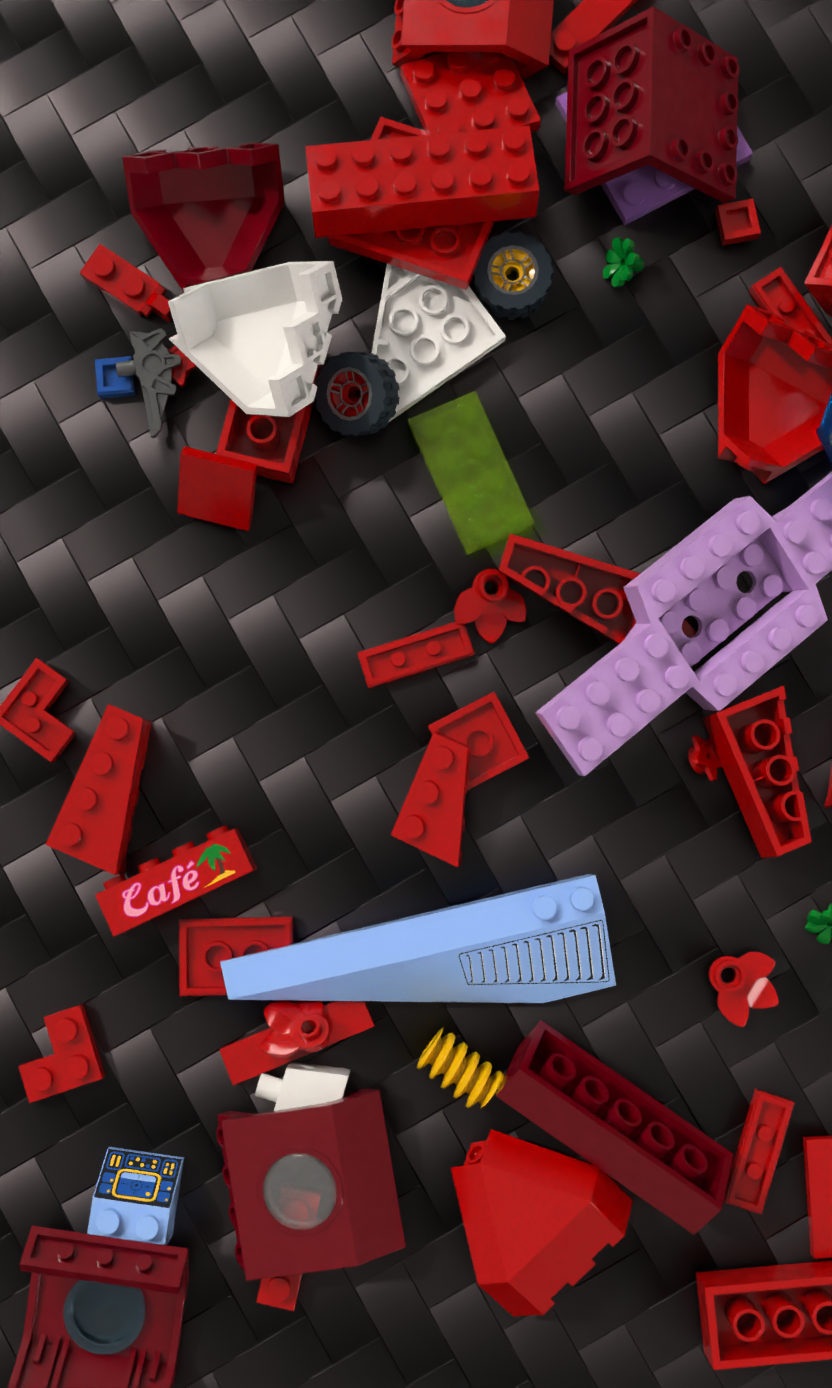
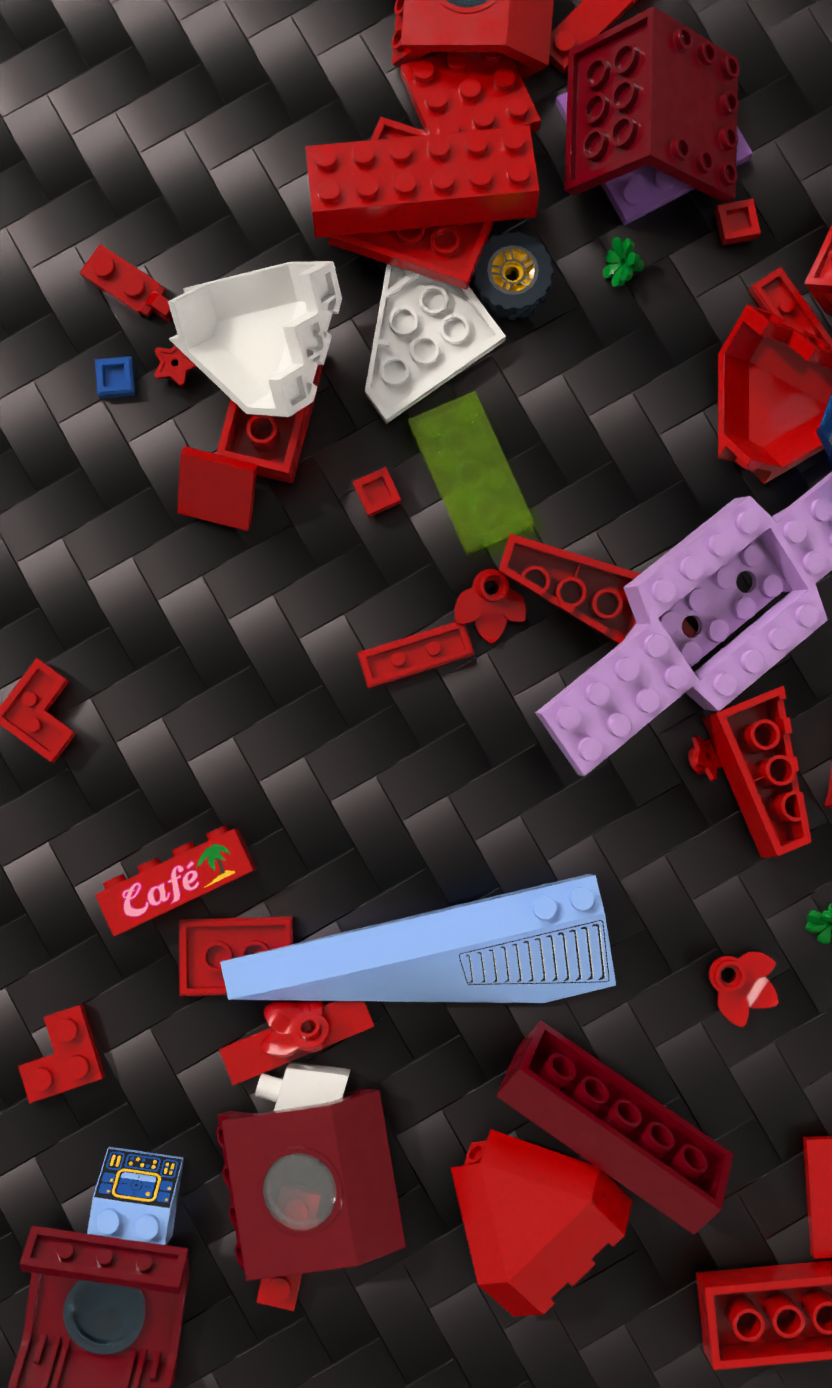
red wedge [45,704,152,875] -> none
dark grey piece [116,328,181,438] -> none
dark red panel [122,142,285,292] -> none
black wheel [315,352,400,436] -> none
red wing [391,732,471,867] -> none
yellow piece [416,1027,505,1109] -> none
red plate [428,692,529,790] -> none
red tile [723,1088,795,1215] -> none
none -> red plate [352,467,402,518]

